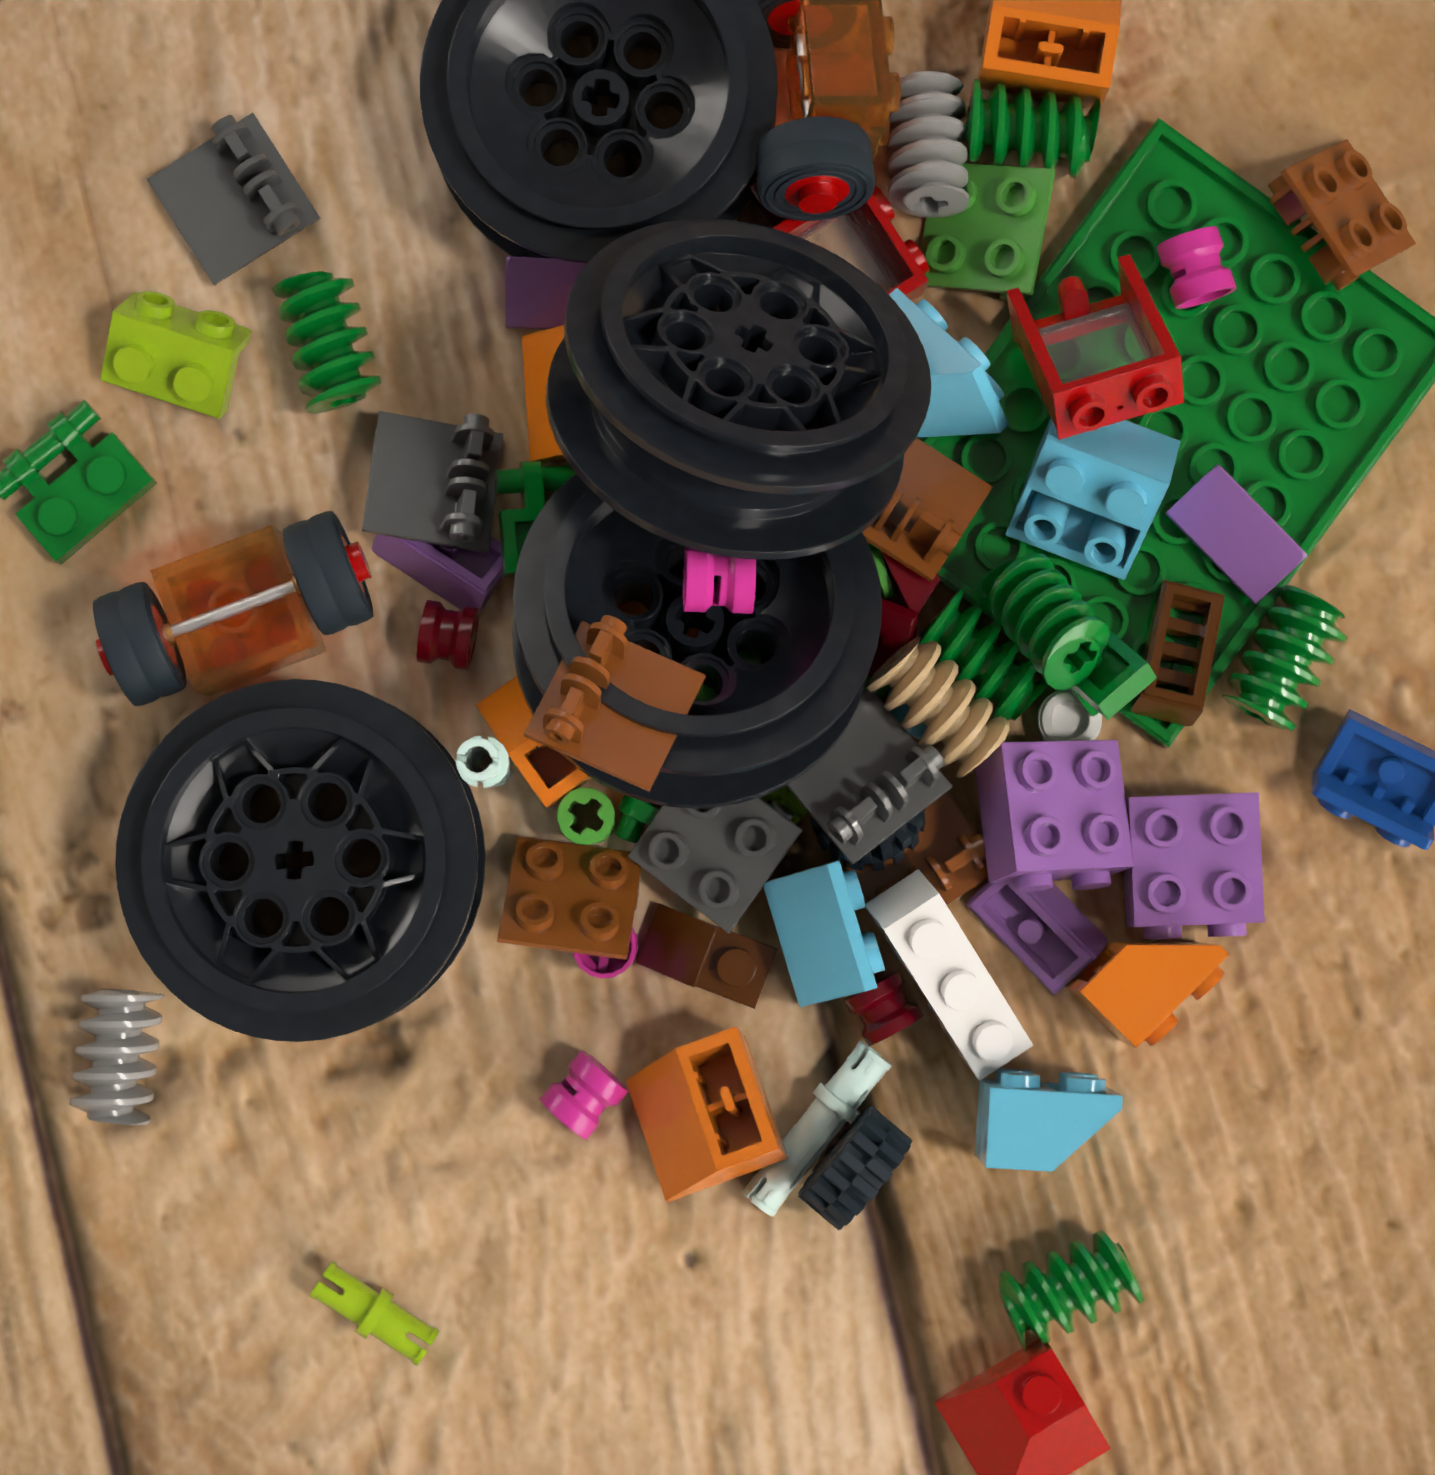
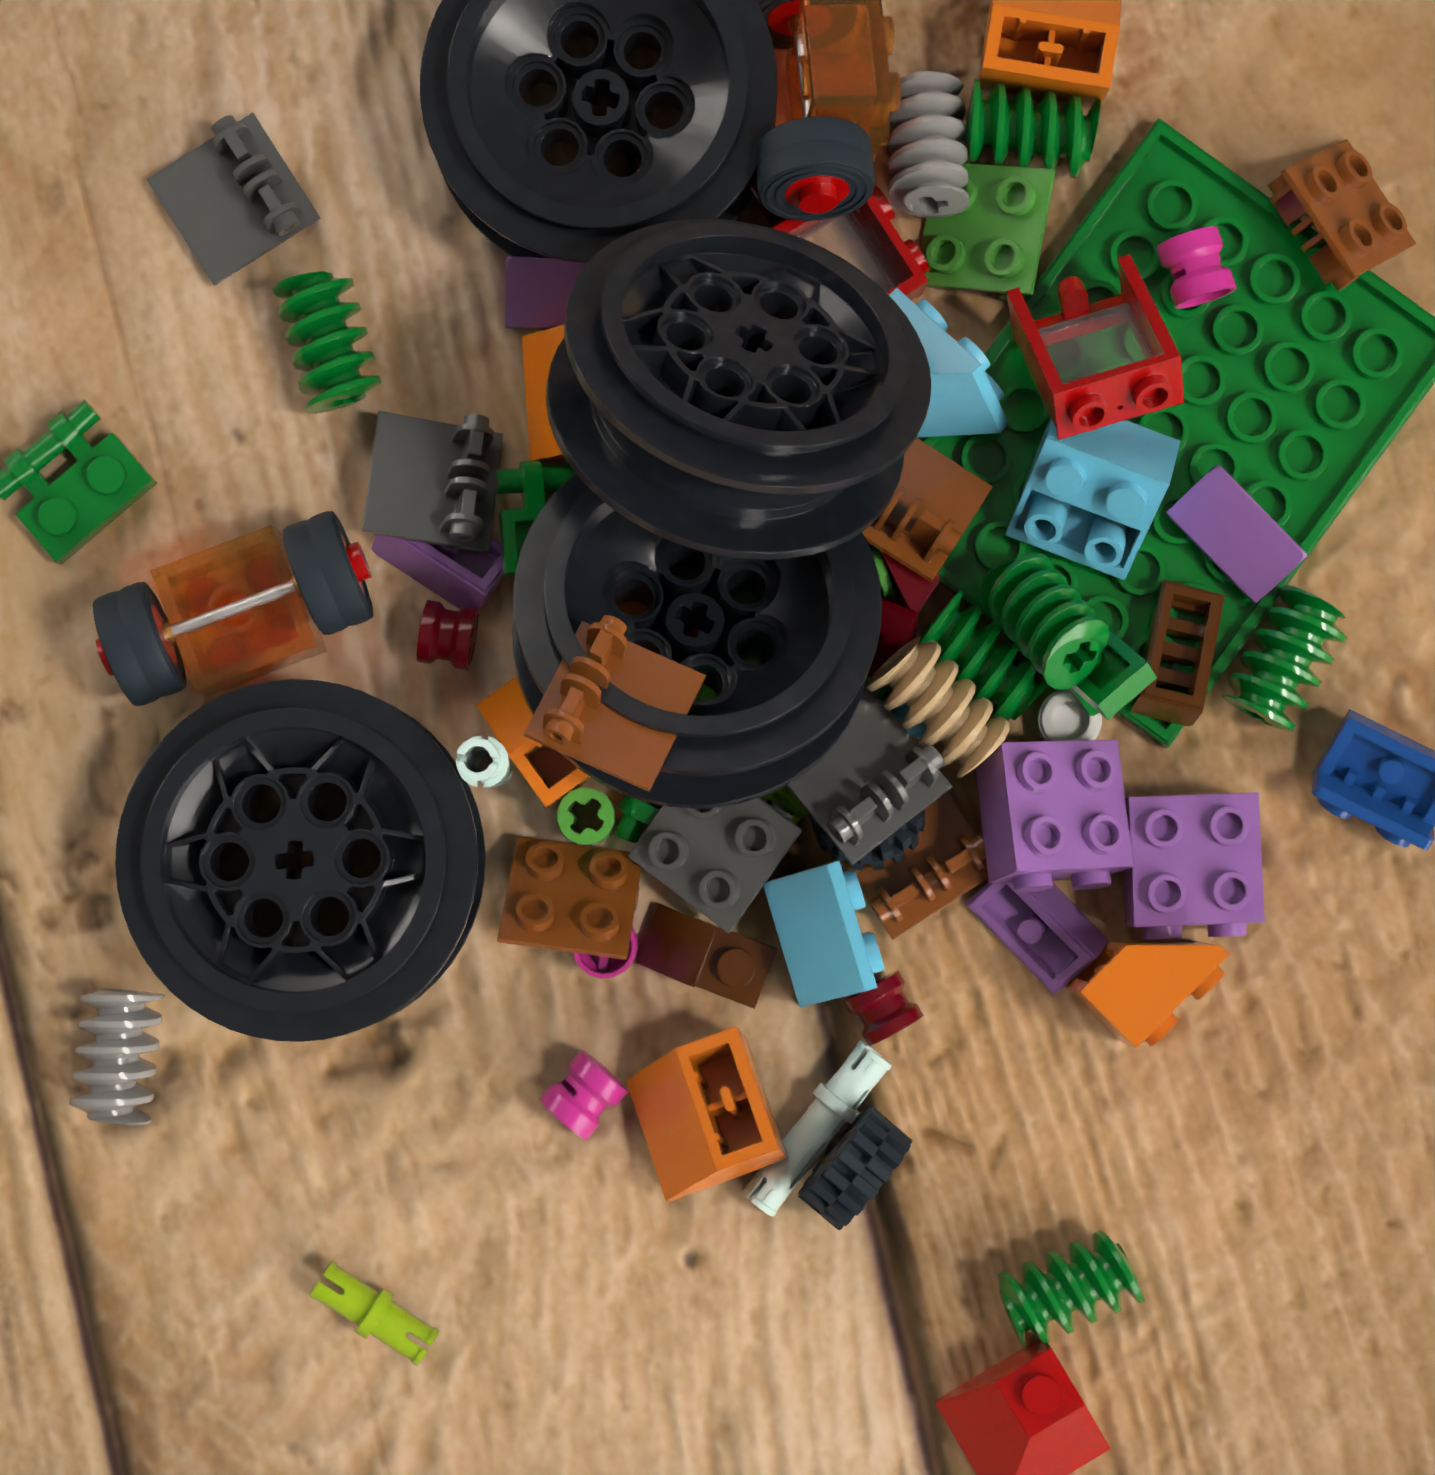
lime bracket [100,291,252,419] -> none
dark pink wheel [683,546,756,614] -> none
white arch [865,869,1034,1081] -> none
medium azure slope [975,1068,1123,1172] -> none

